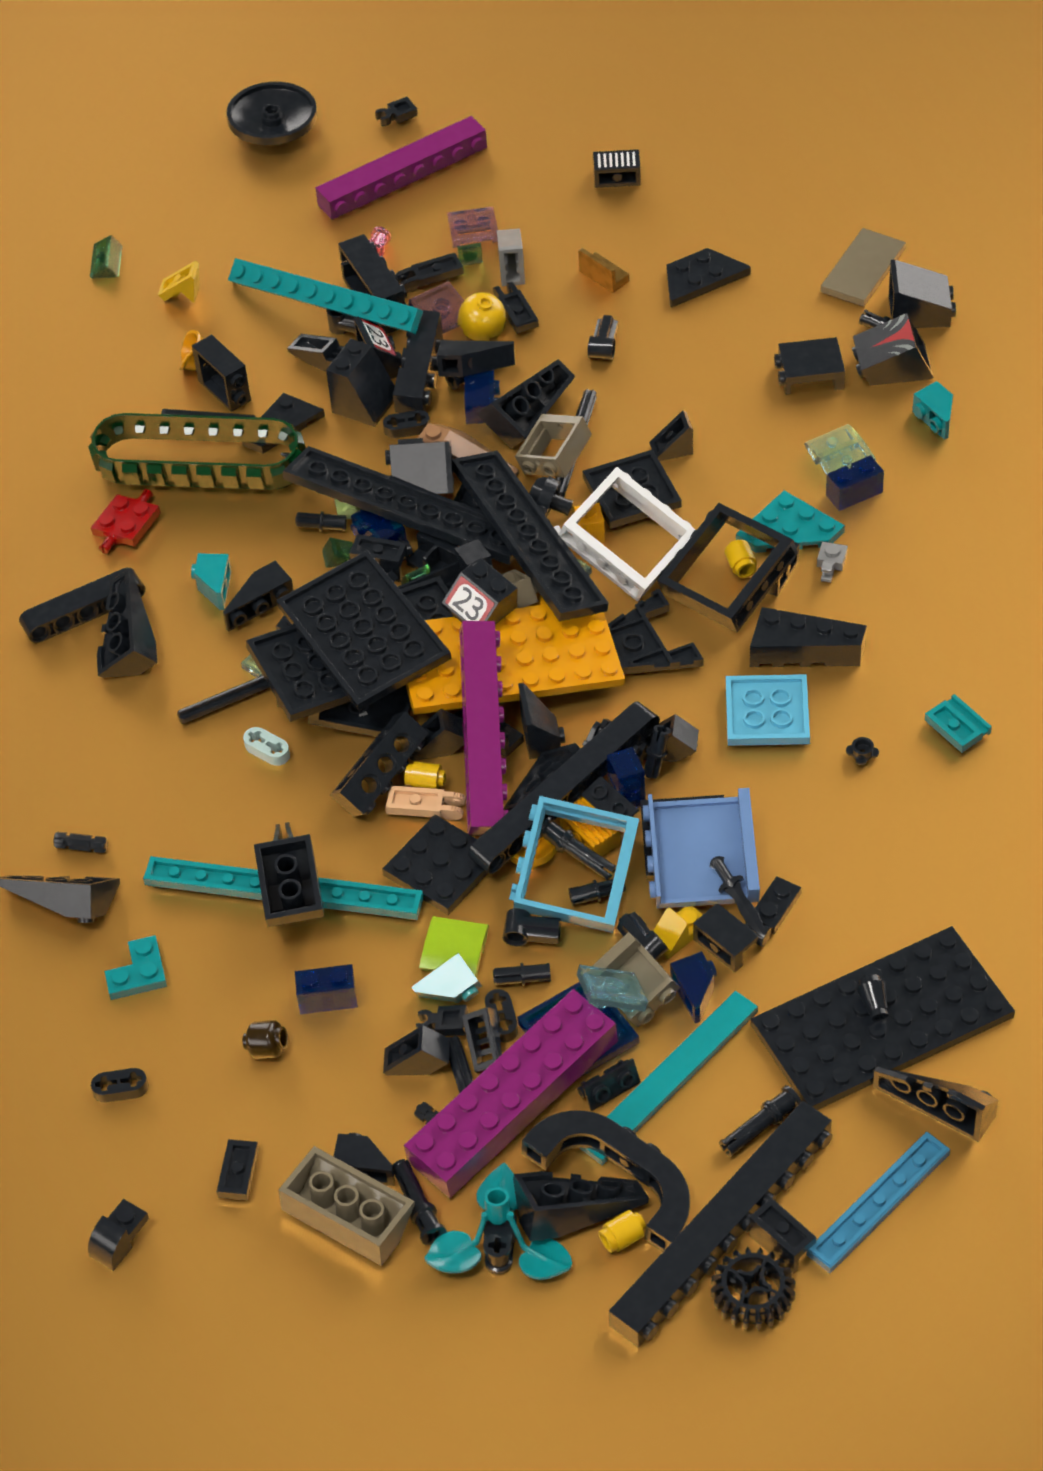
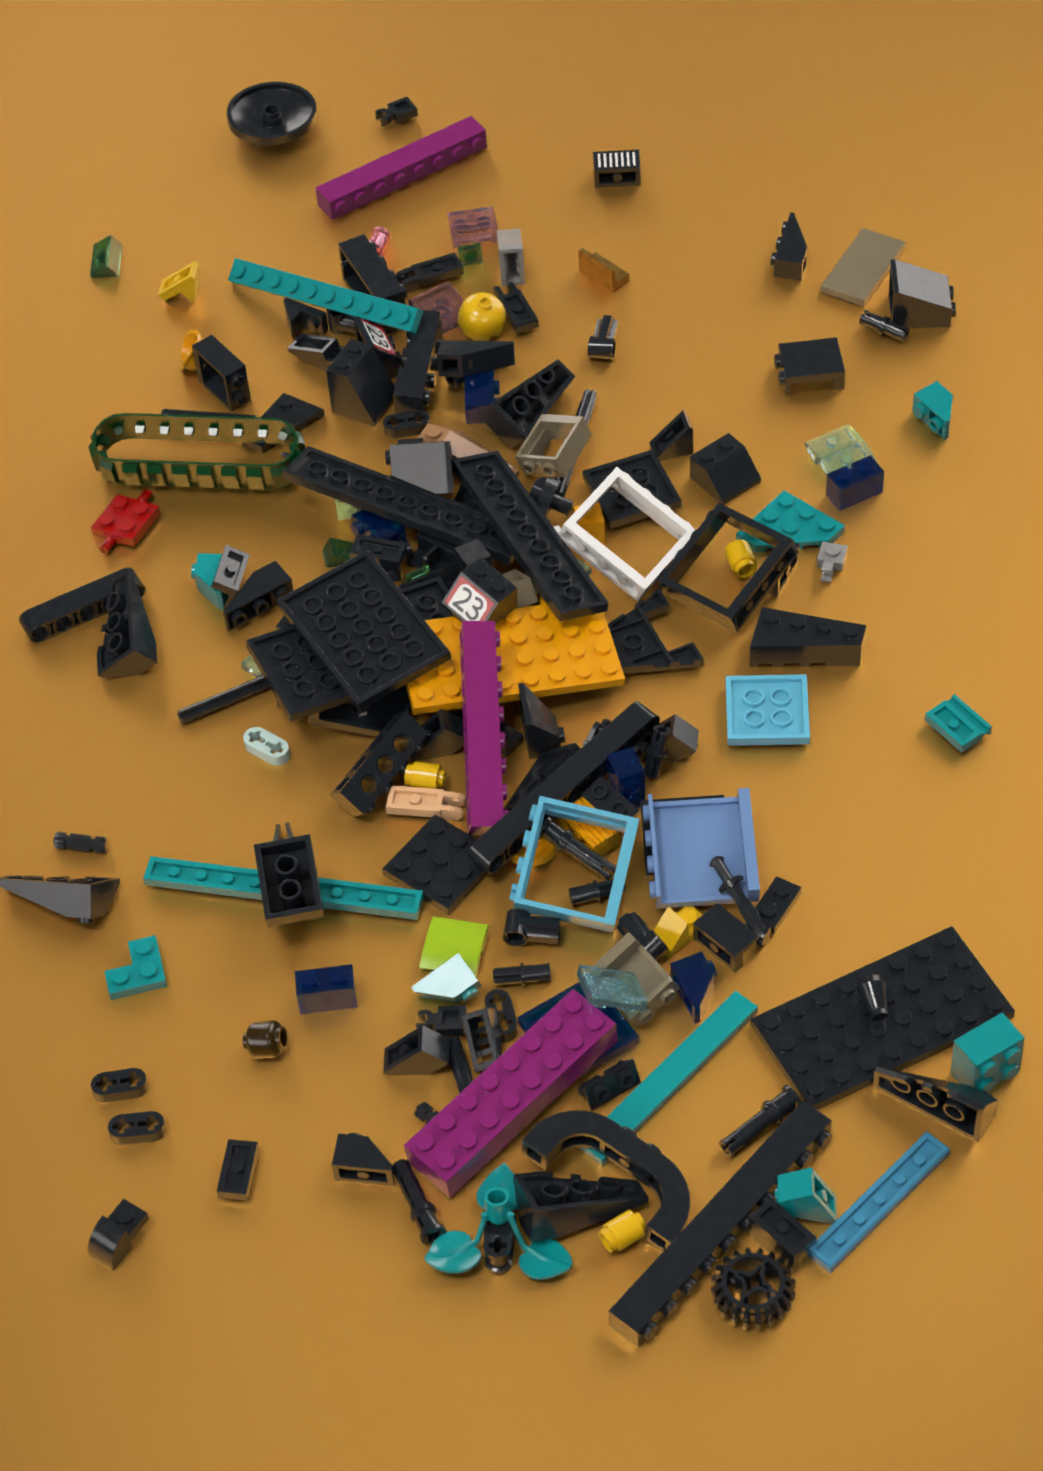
dark tan slope [278,1146,415,1266] -> none
black axle [295,511,347,532] -> none
black wing [666,248,751,307] -> none
black plate [846,737,879,765] -> none
black slope [852,313,934,386] -> none
none -> black beam [108,1111,166,1145]
none -> panel [211,545,250,607]
none -> black slope [283,298,329,339]
none -> black slope [690,433,761,505]
none -> black slope [770,212,808,281]
none -> teal slope [775,1167,837,1224]
none -> teal brick [950,1013,1025,1092]

